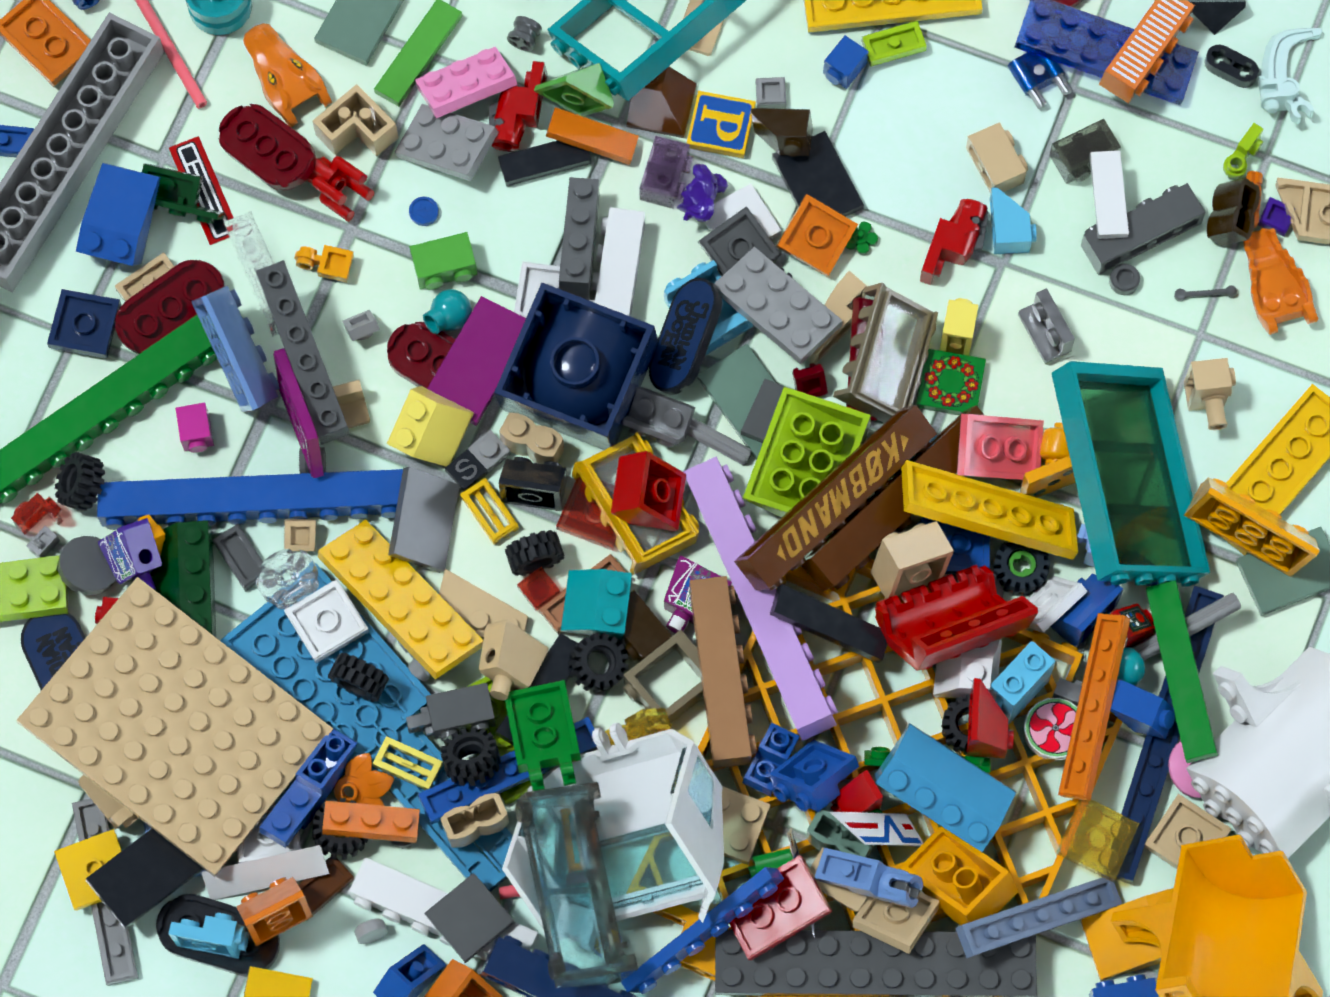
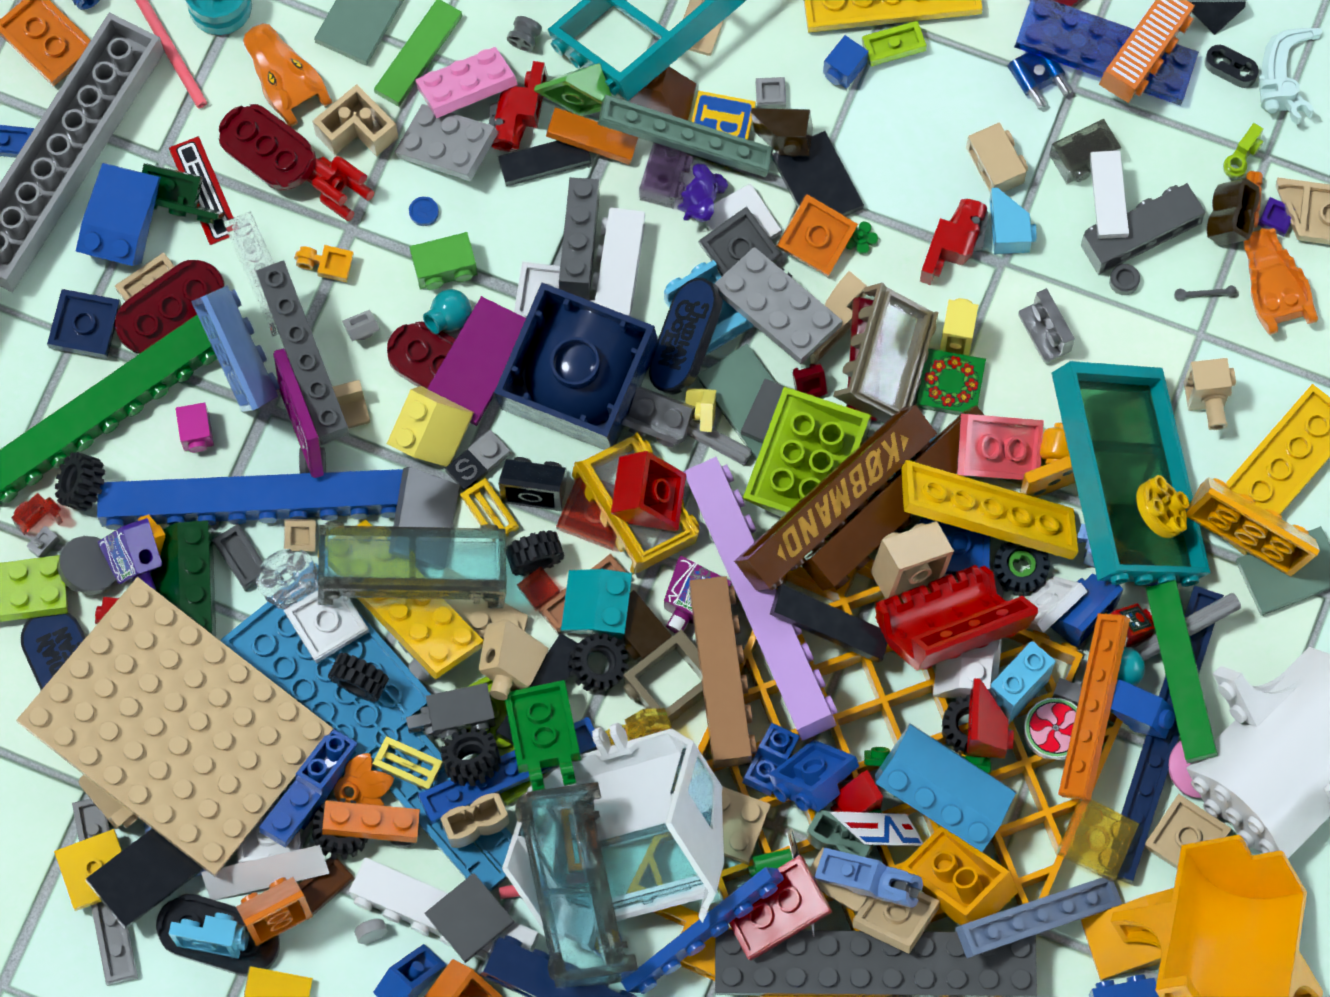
tan brick [499,413,564,464] -> none
none -> windscreen [318,521,507,608]
none -> sand green tile [598,95,773,177]
none -> light yellow bracket [685,388,717,432]
none -> yellow tile [1136,475,1189,538]

